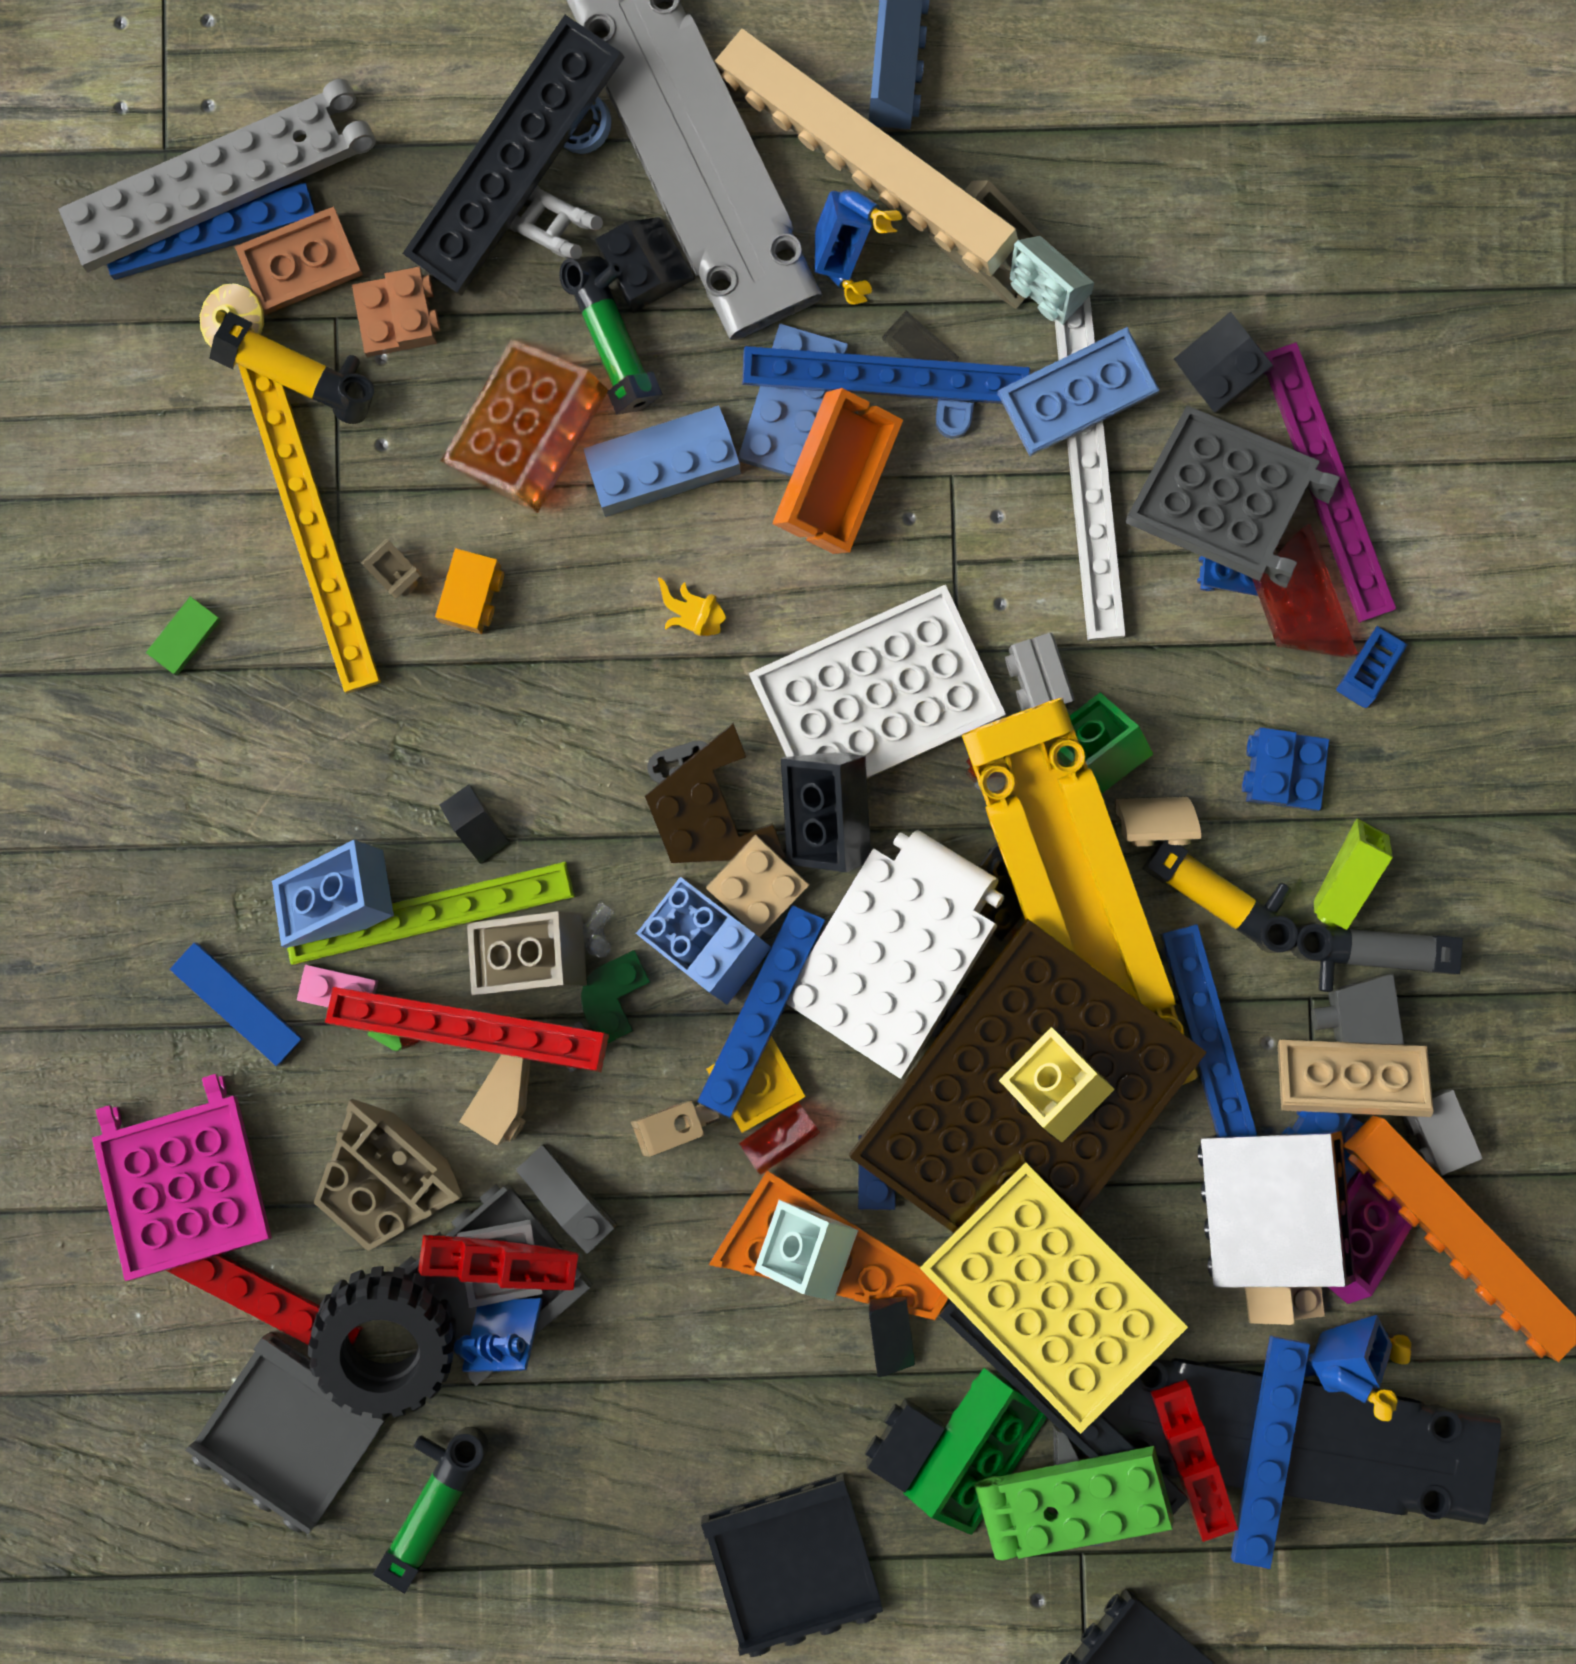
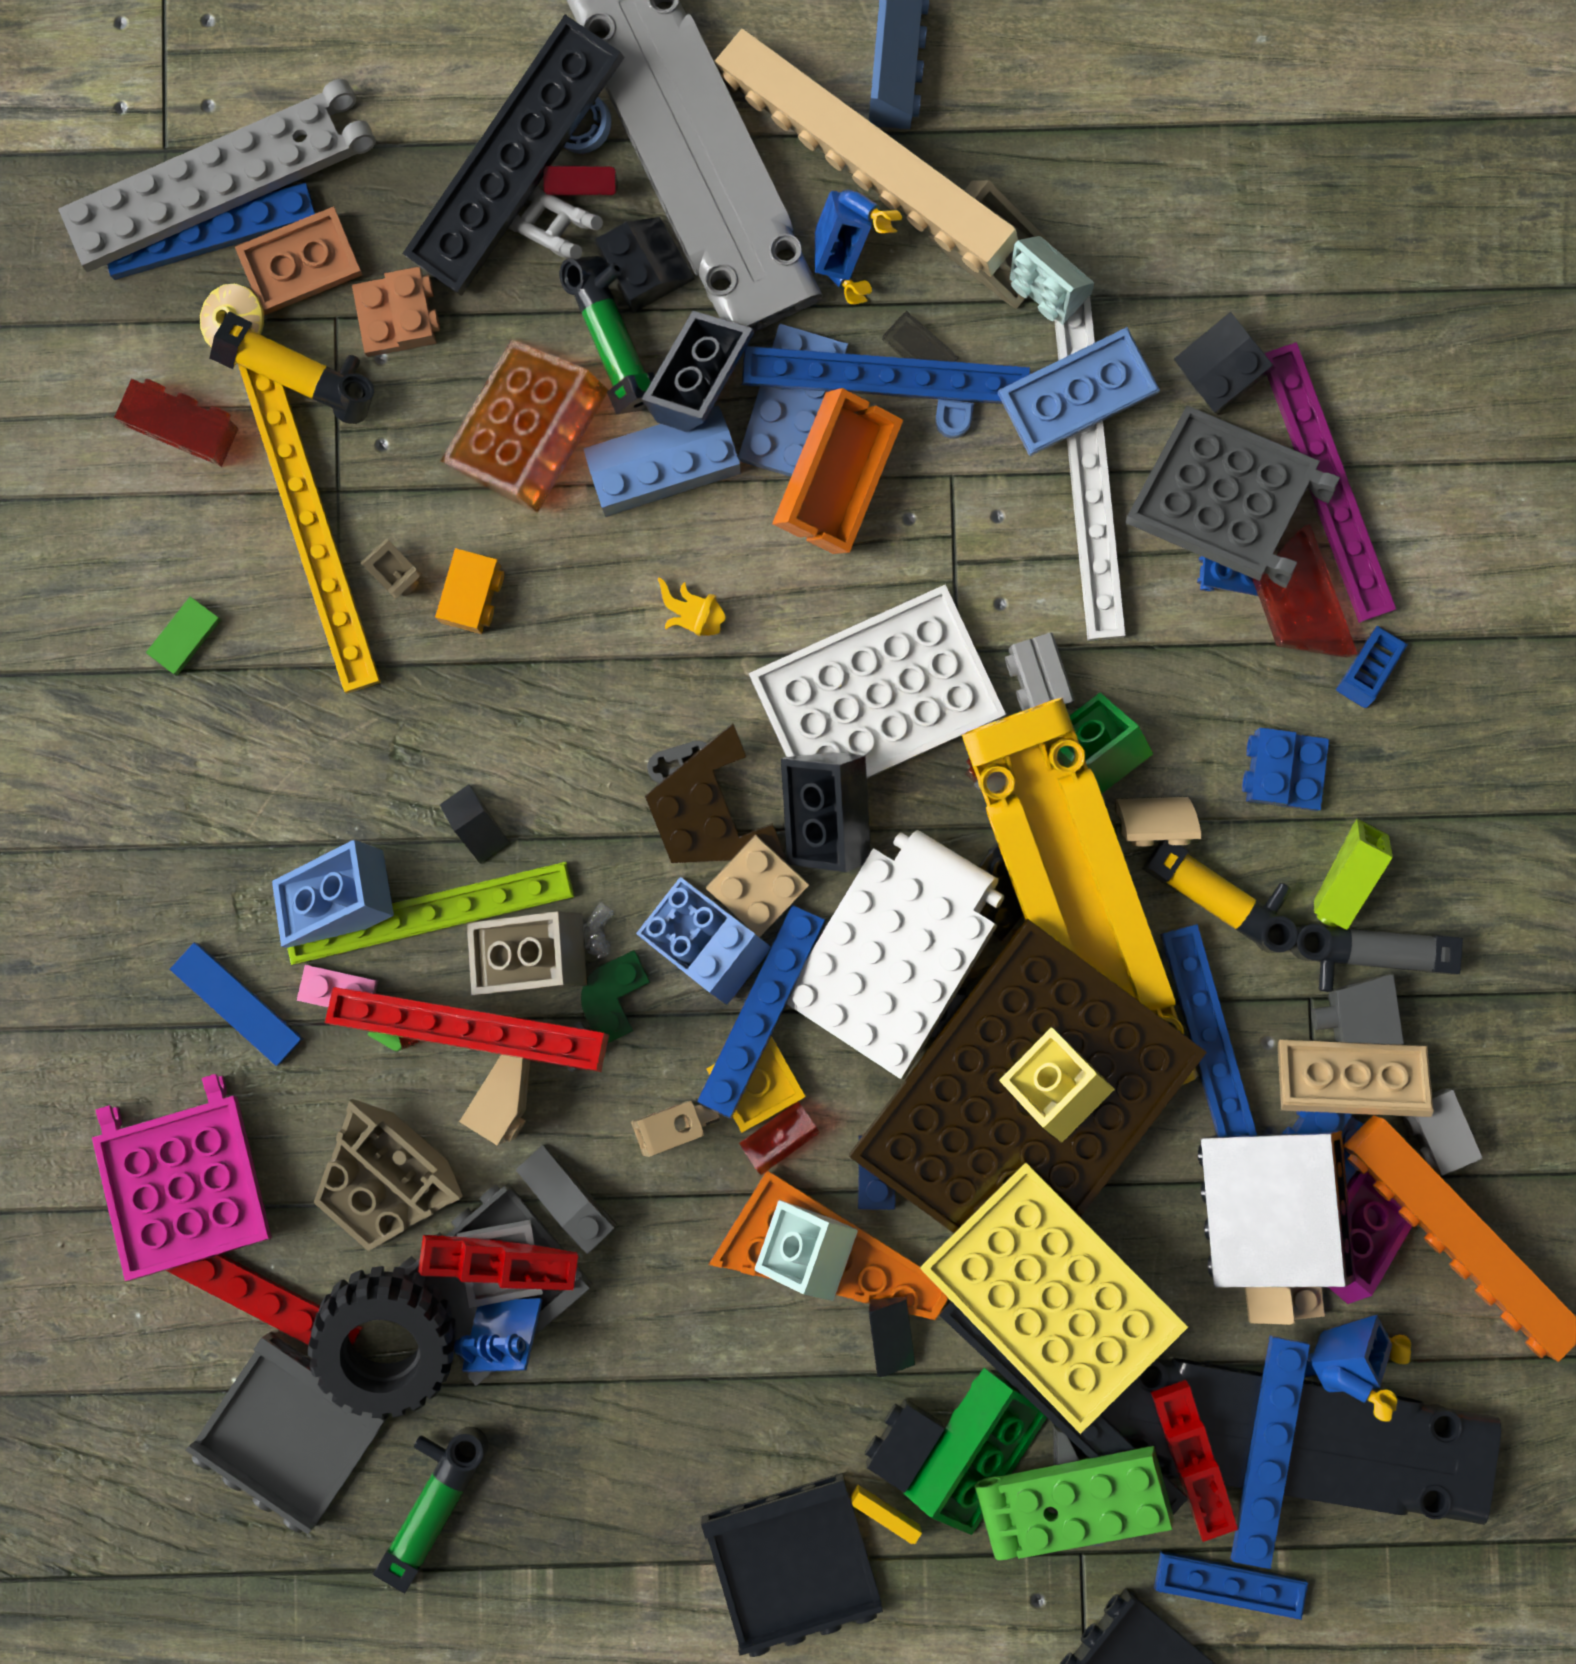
none -> clear red brick [114,378,239,467]
none -> dark red slope [543,166,618,195]
none -> black slope [642,311,755,432]
none -> yellow tile [851,1485,922,1544]
none -> blue tile [1154,1551,1308,1620]

